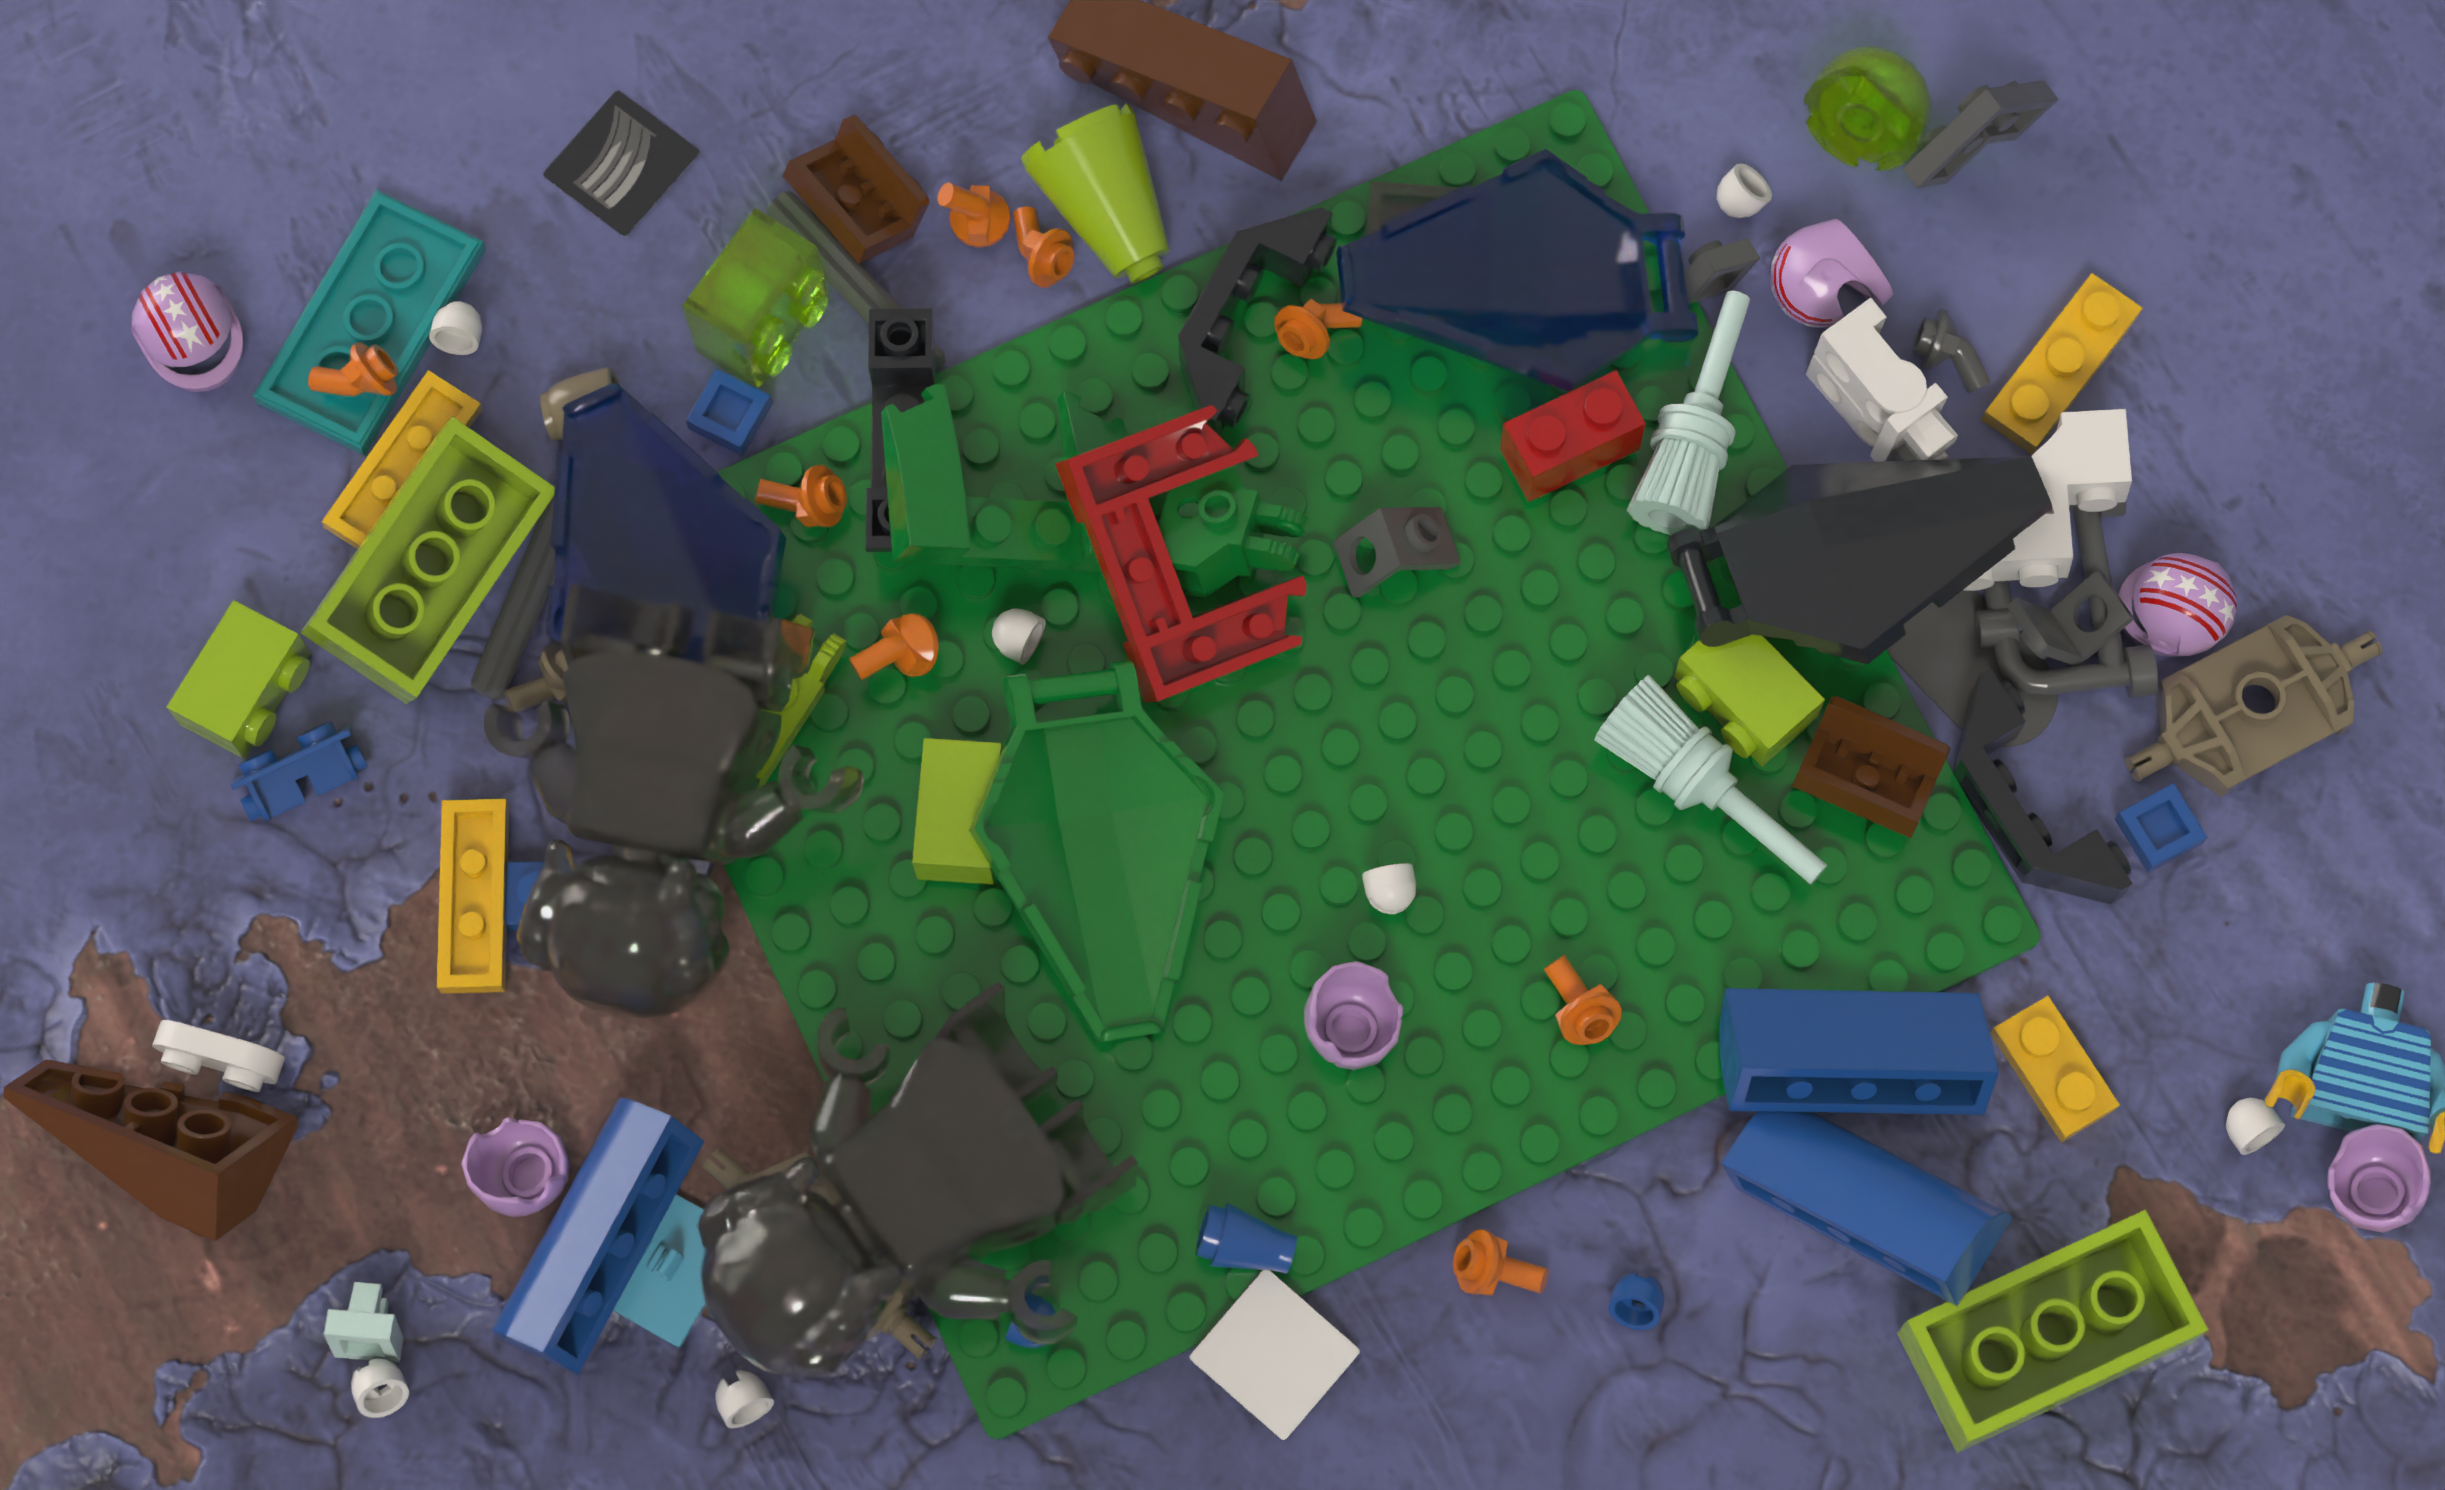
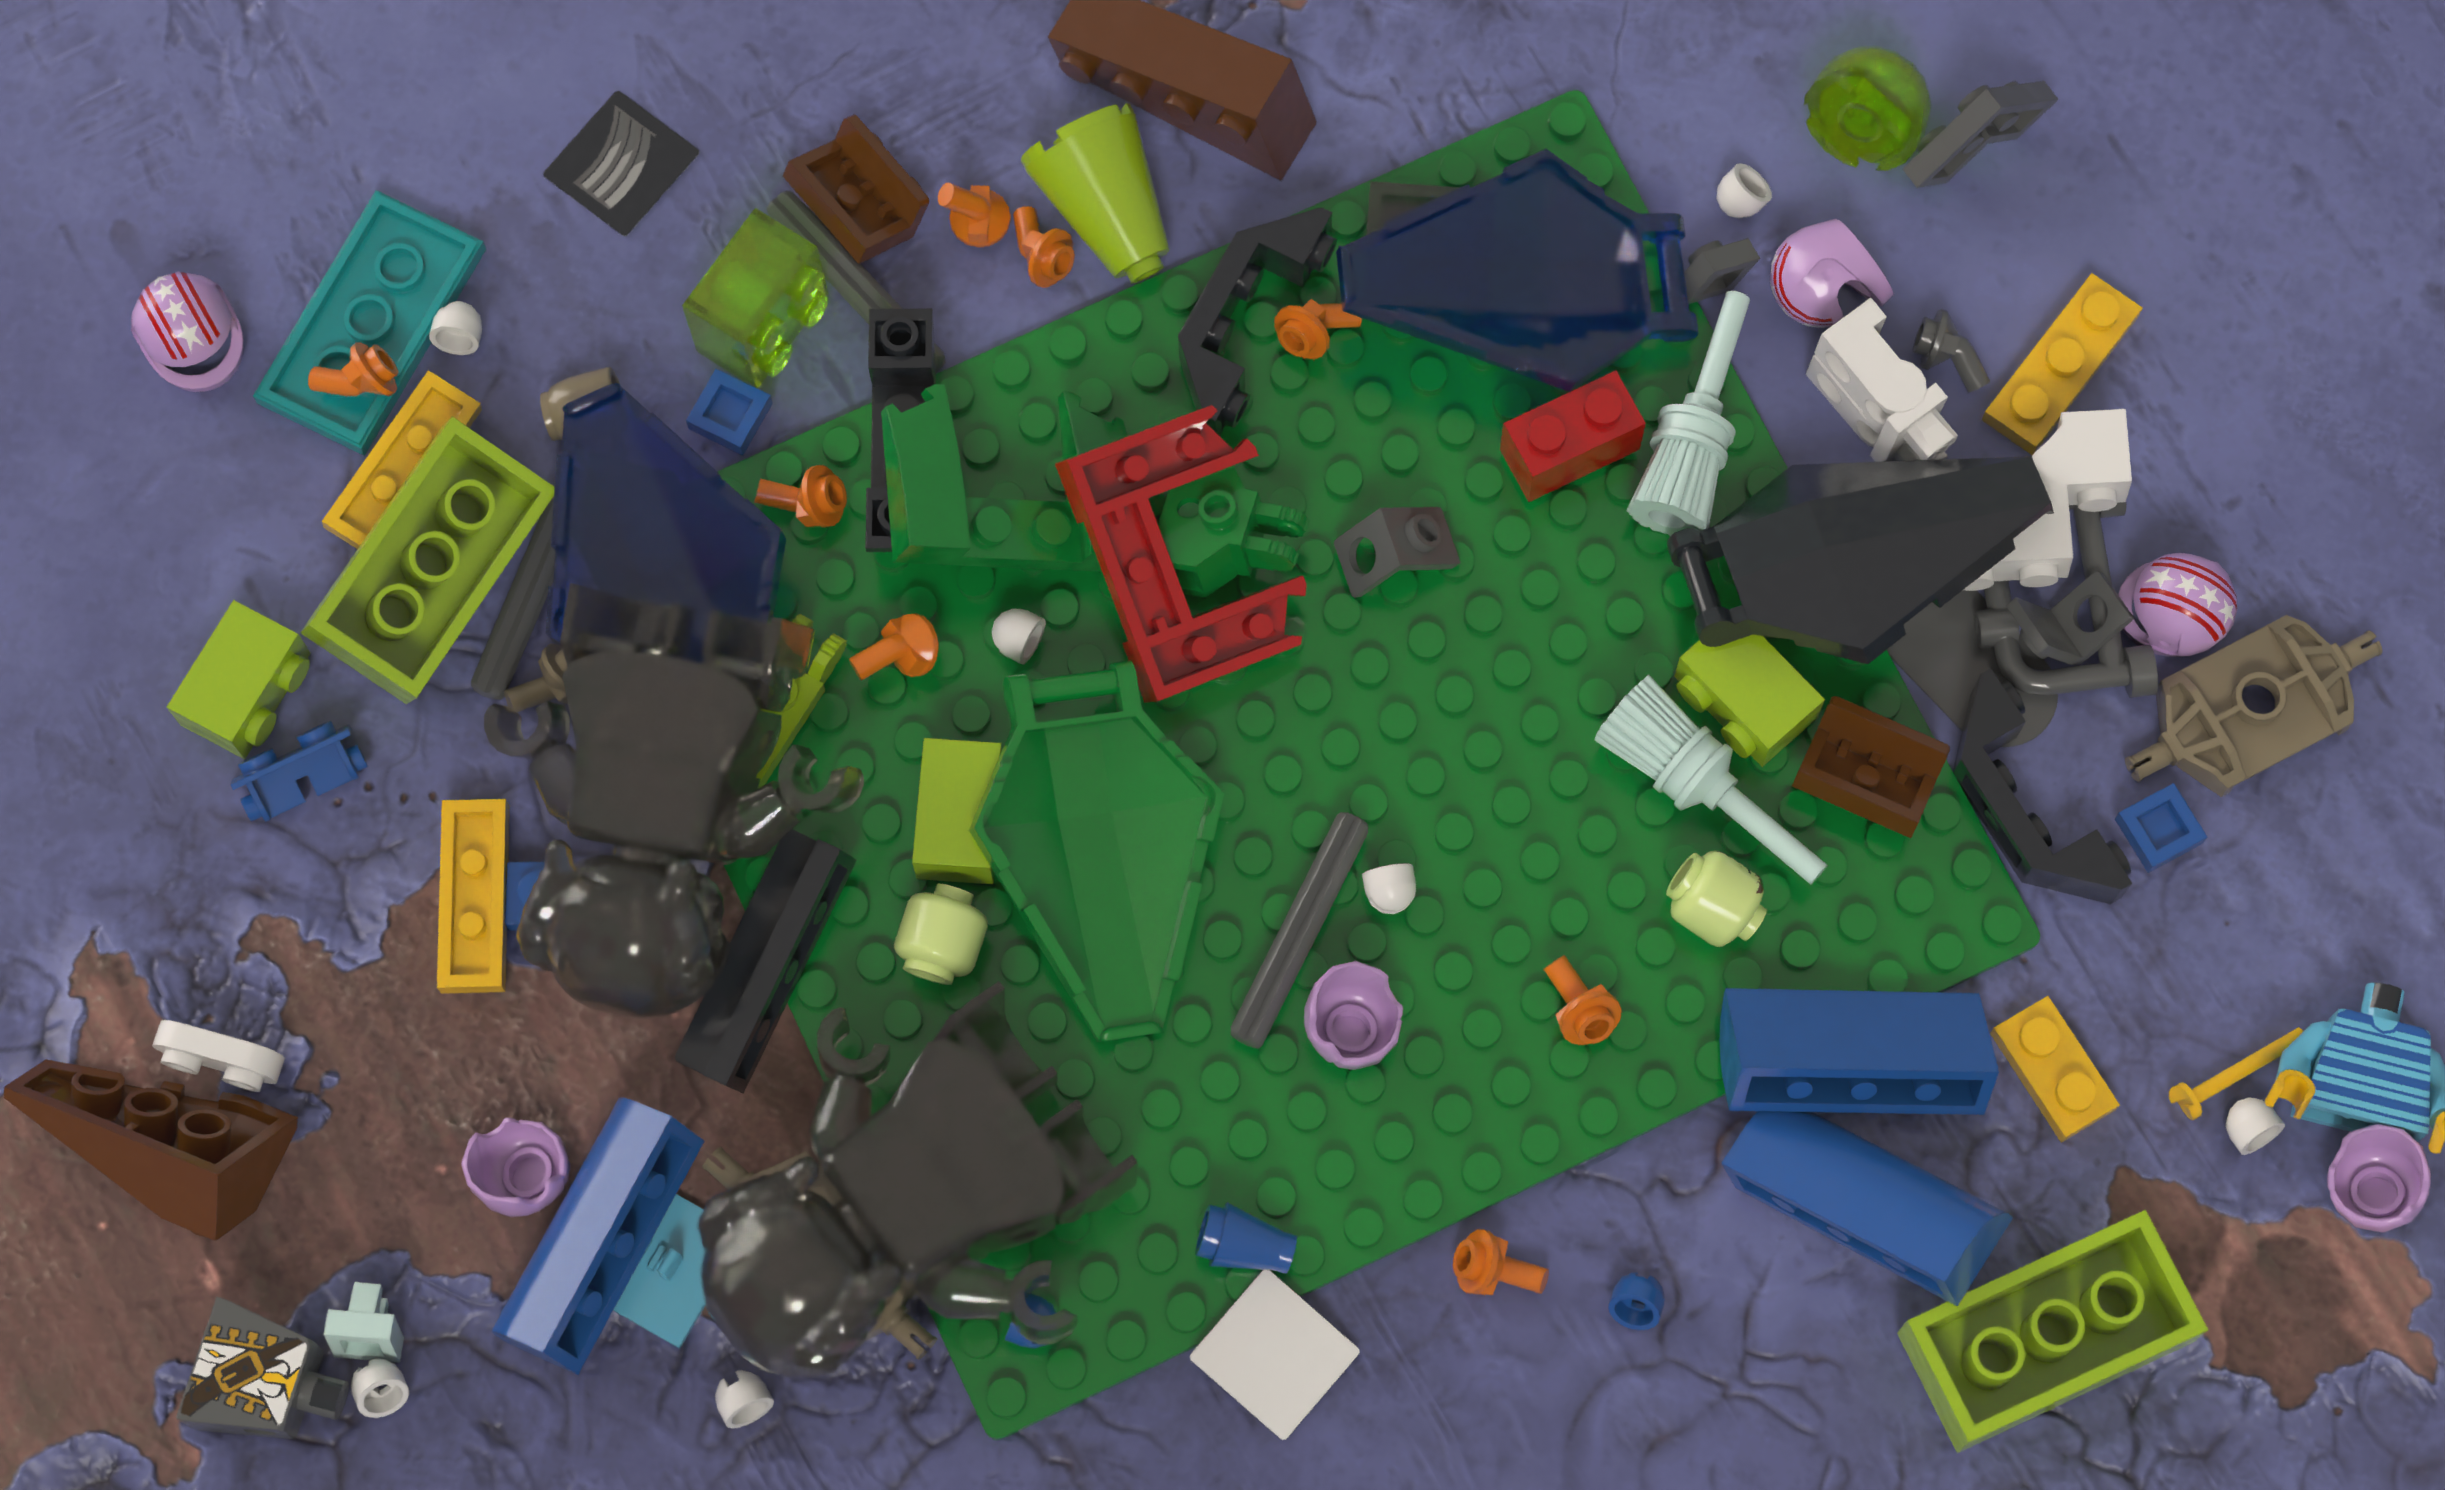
none -> torso [176,1297,349,1439]
none -> black panel [675,829,857,1094]
none -> yellowish green head [894,884,988,985]
none -> dark grey axle [1231,812,1368,1048]
none -> yellowish green head [1666,850,1767,947]
none -> yellow piece [2169,1027,2303,1121]

